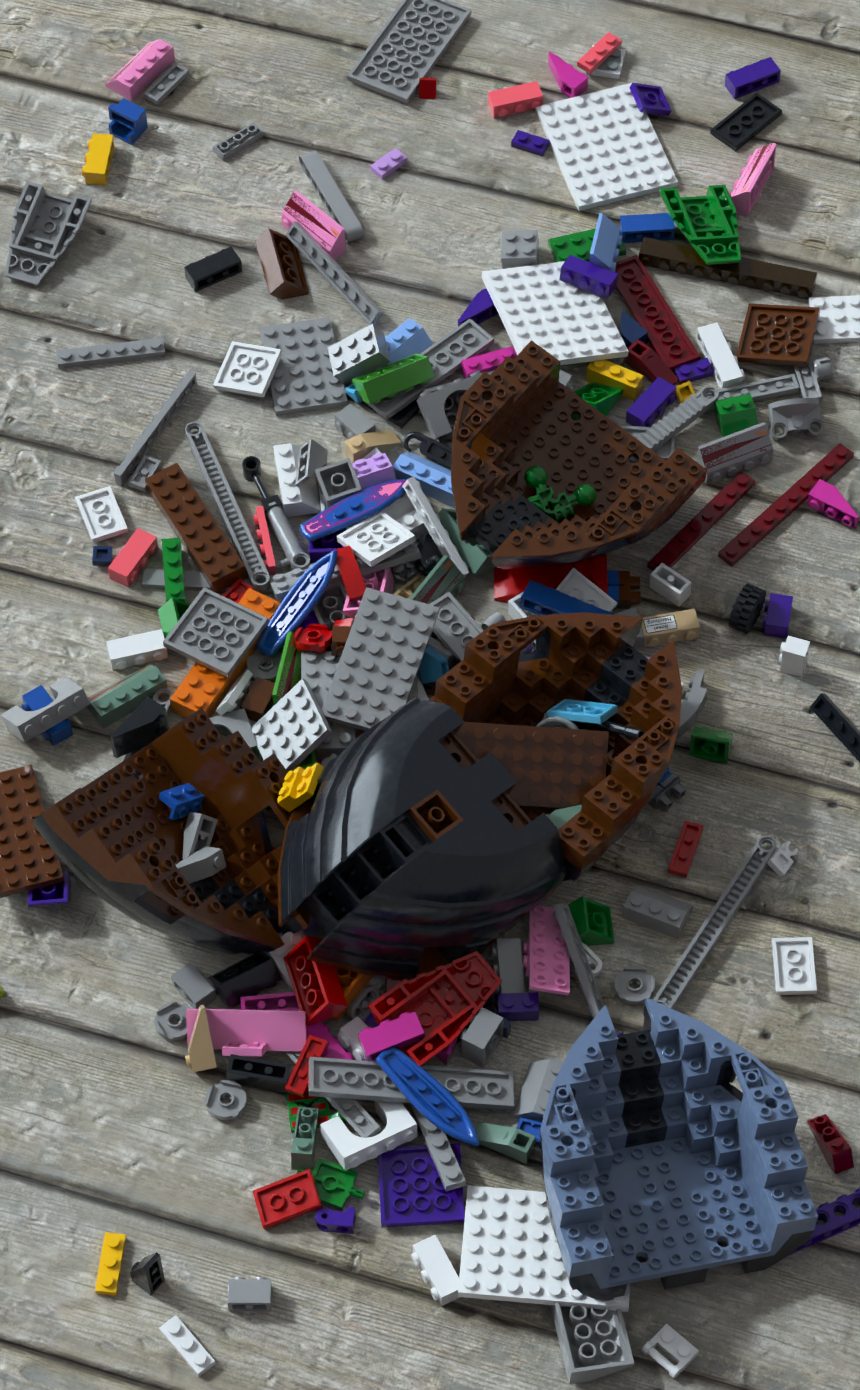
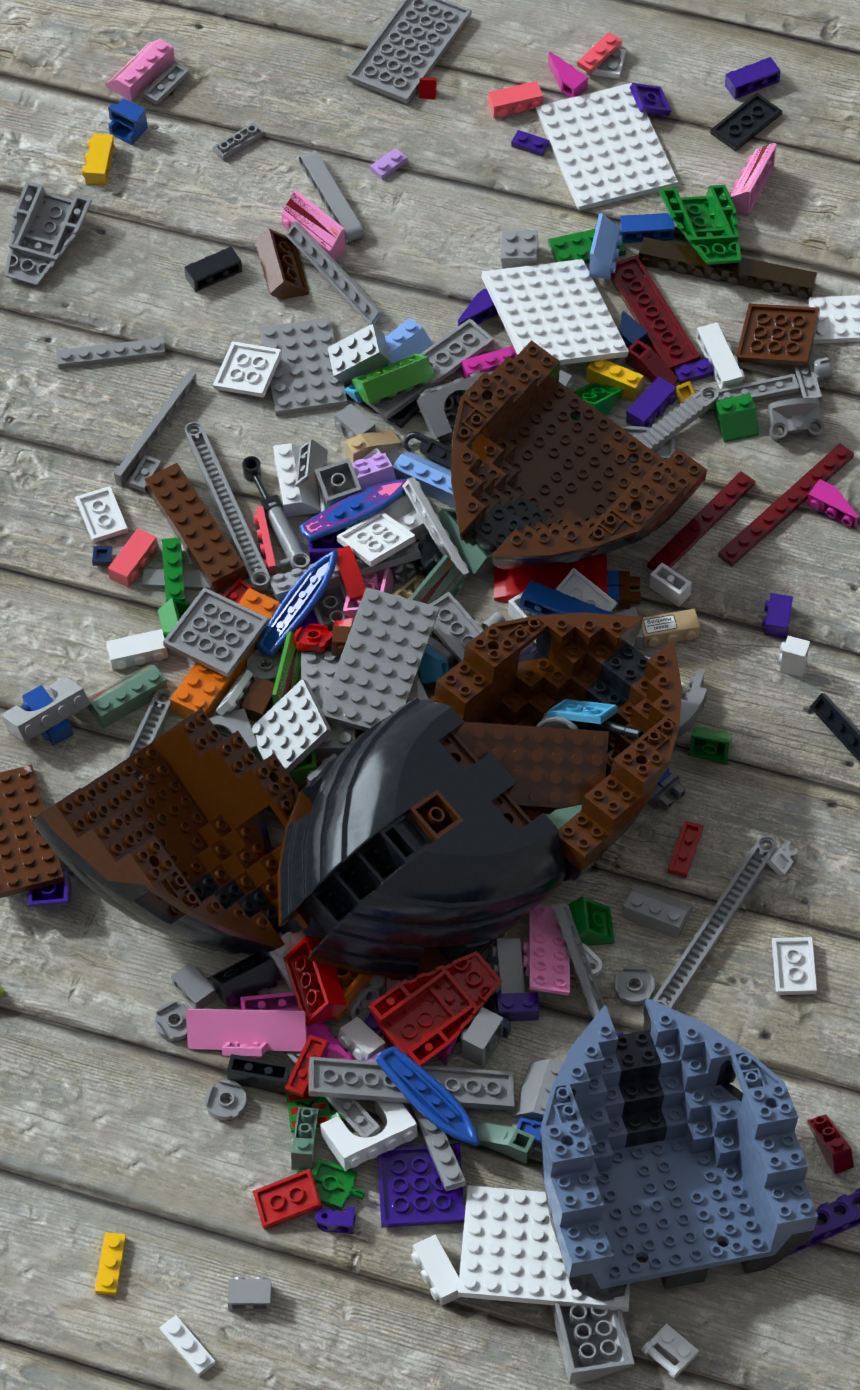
black slope [110,697,169,758] -> none
black slope [130,1252,165,1296] -> none
blue bracket [159,783,204,821] -> none
light grey slope [176,846,227,884] -> none
light grey slope [183,812,218,860] -> none
tan slope [185,1005,217,1072] -> none
yellow plate [277,762,323,812] -> none
dark pink brick [358,1012,425,1061] -> none
green piece [524,465,597,523] -> none
dark purple brick [559,255,619,299] -> none
light grey slope [697,422,773,485] -> none
black tyre [728,583,766,634] -> none

